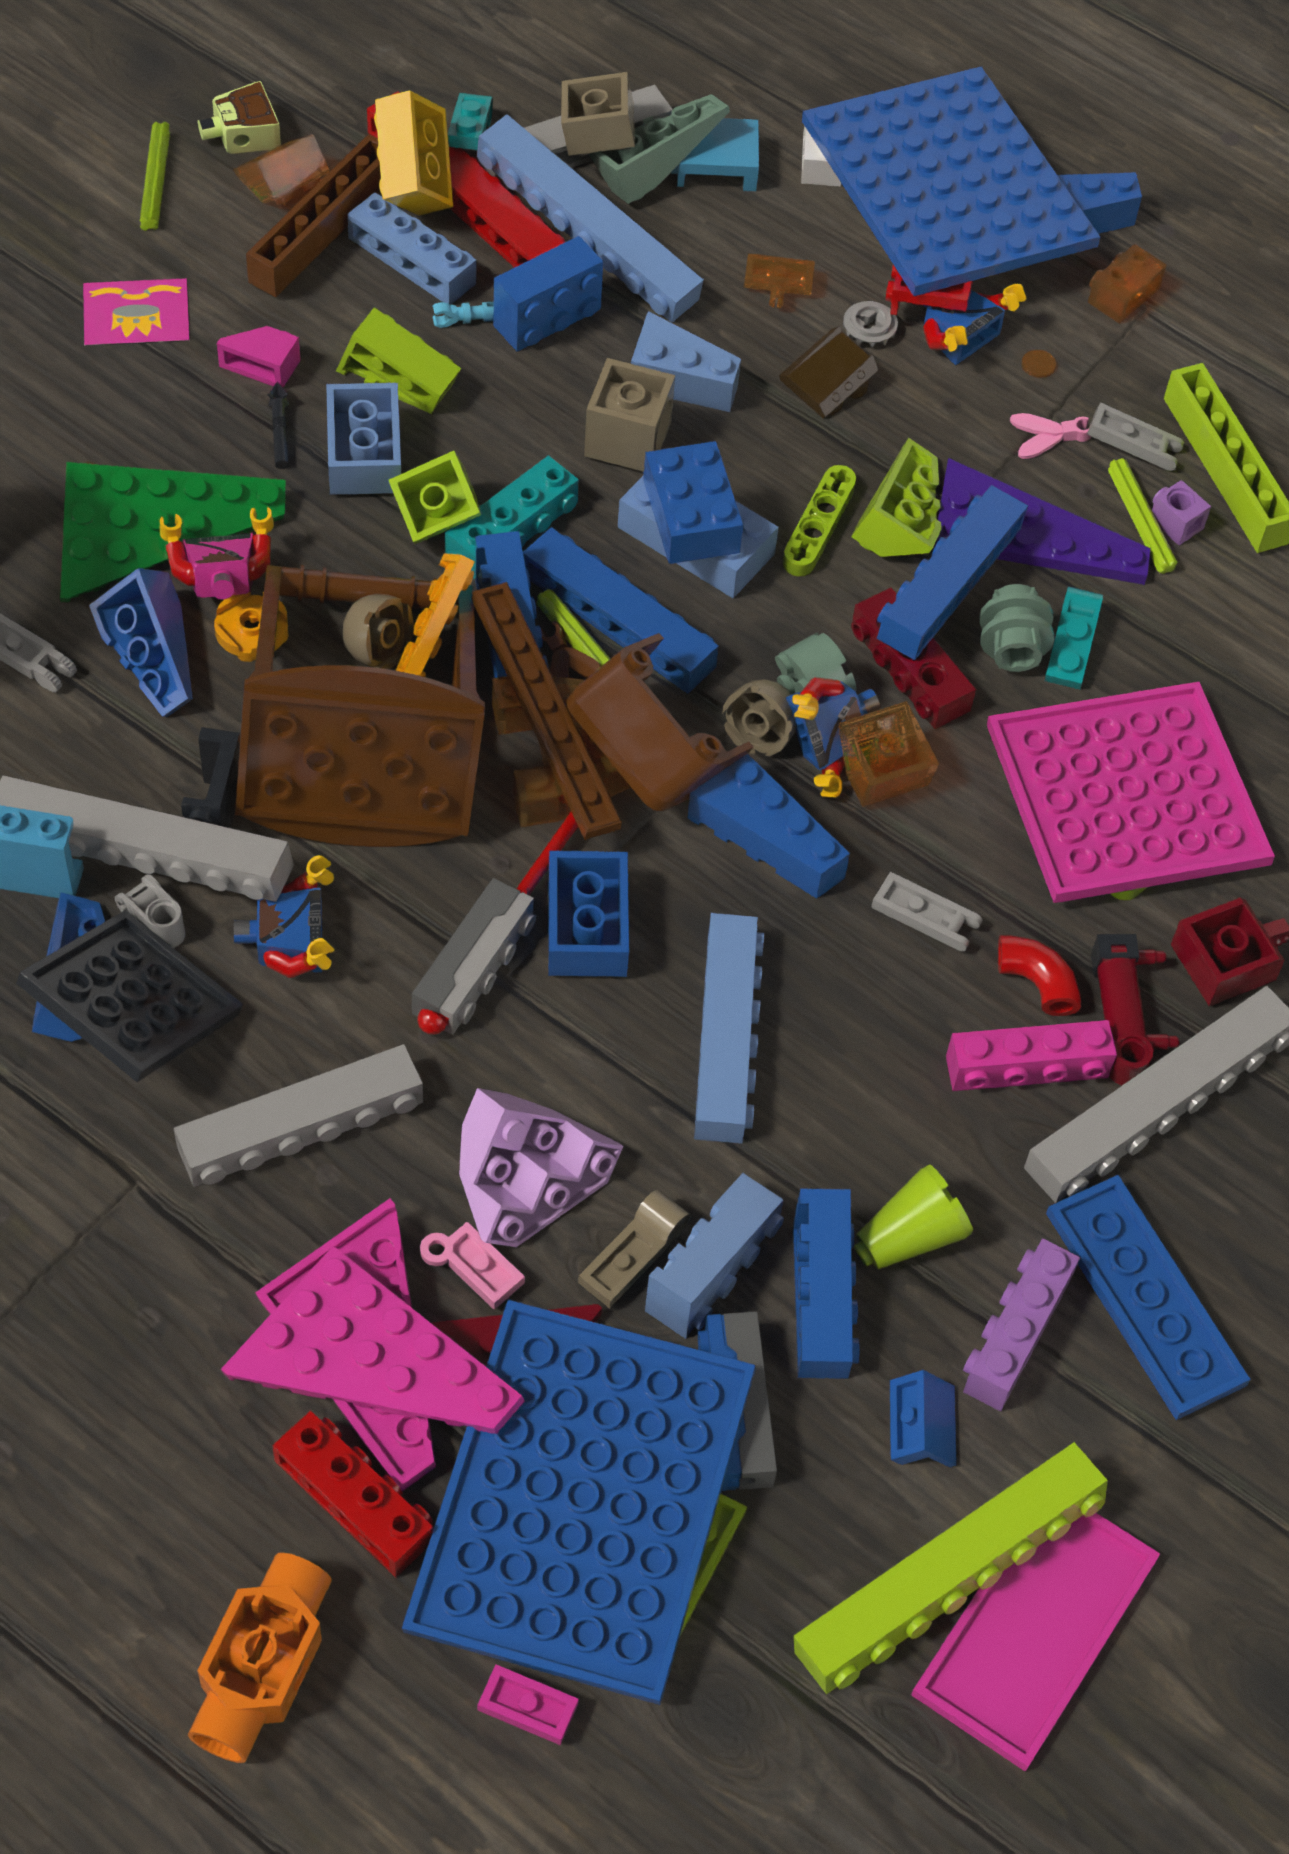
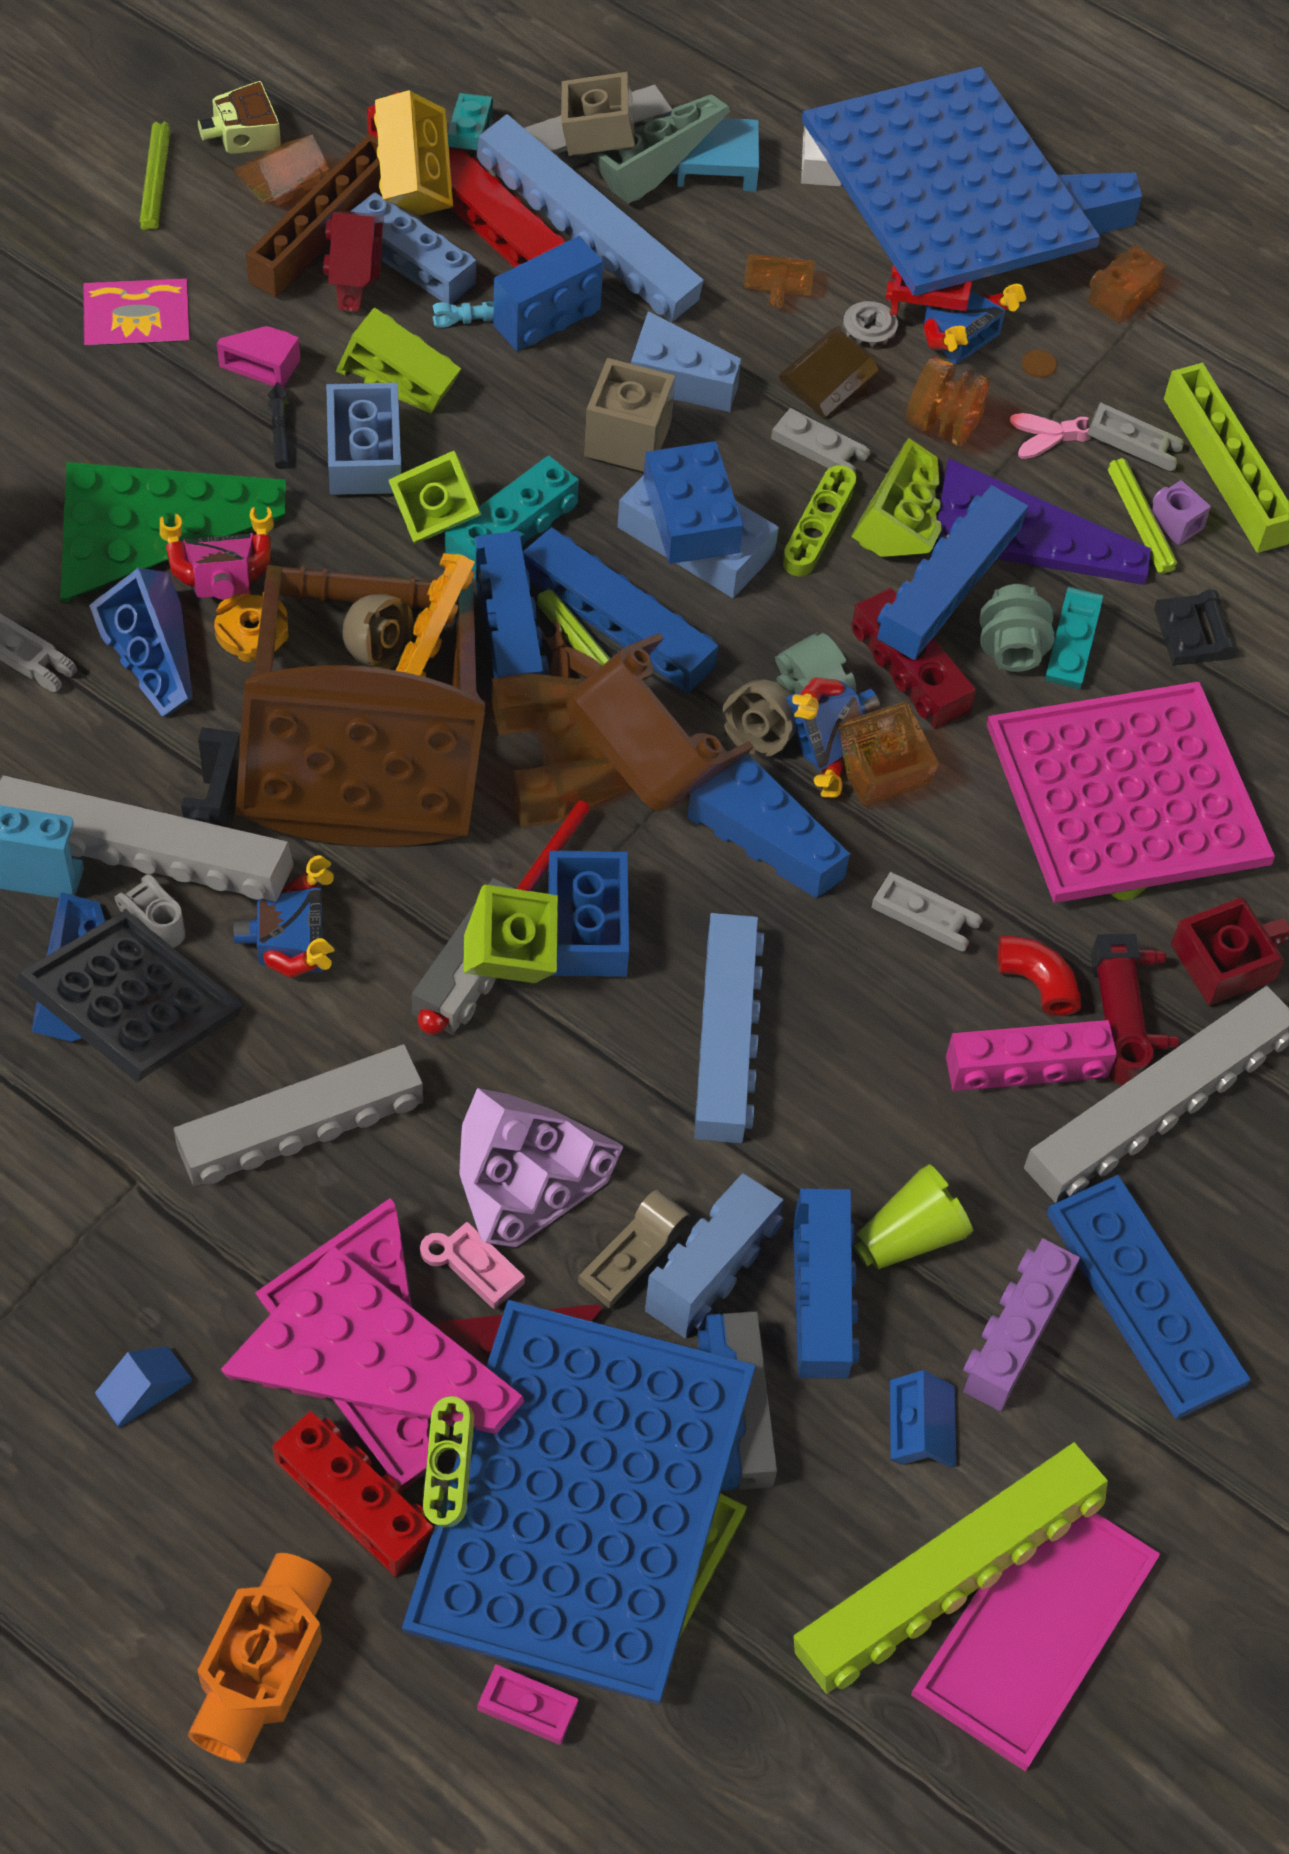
reddish brown tile [471,582,622,840] -> none
none -> blue slope [95,1346,192,1428]
none -> dark red hinge [323,211,384,311]
none -> lime beam [423,1396,474,1528]
none -> lime slope [463,884,558,983]
none -> light grey hinge [771,408,870,473]
none -> clear orange wheel [905,356,990,446]
none -> black plate [1154,589,1238,666]

